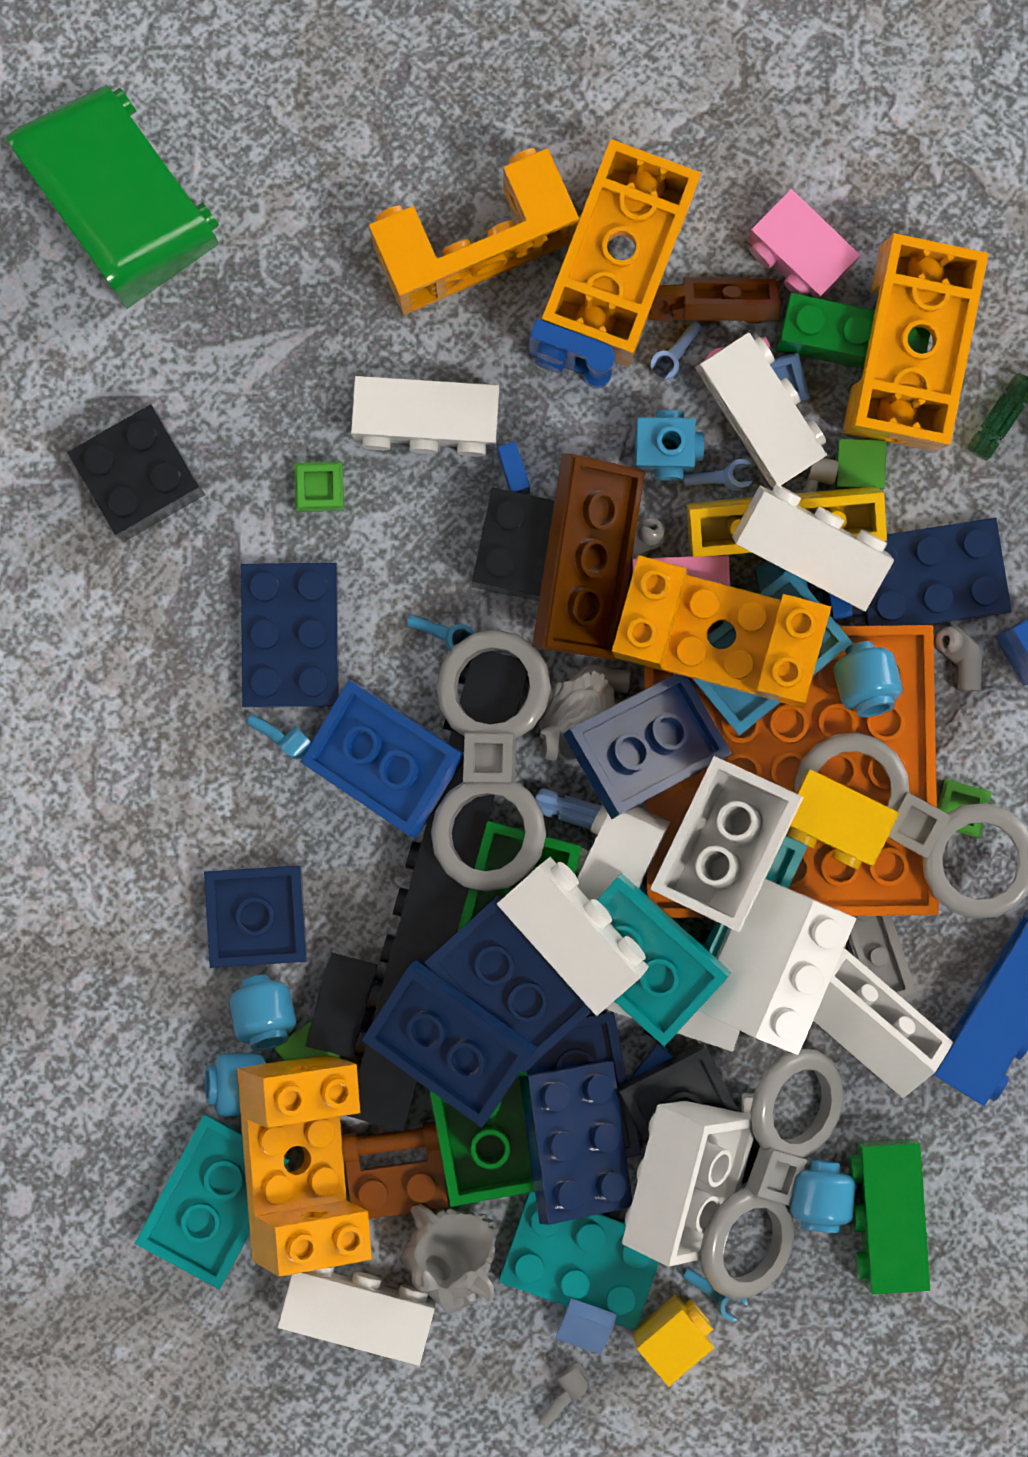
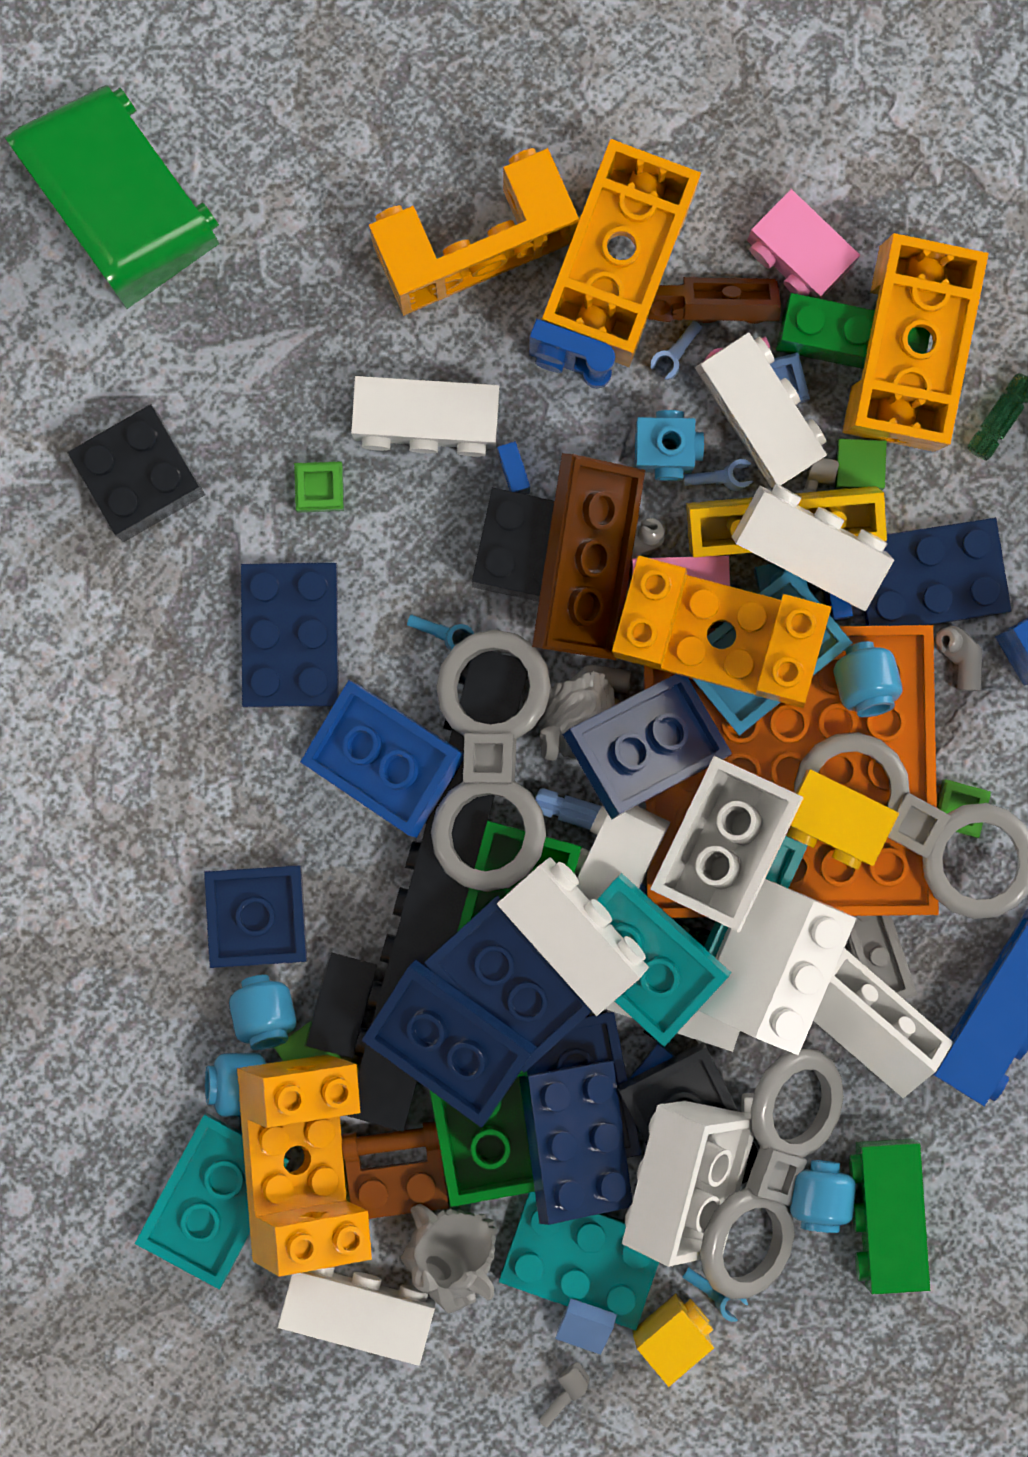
dark azure hand [247,714,311,759] -> none

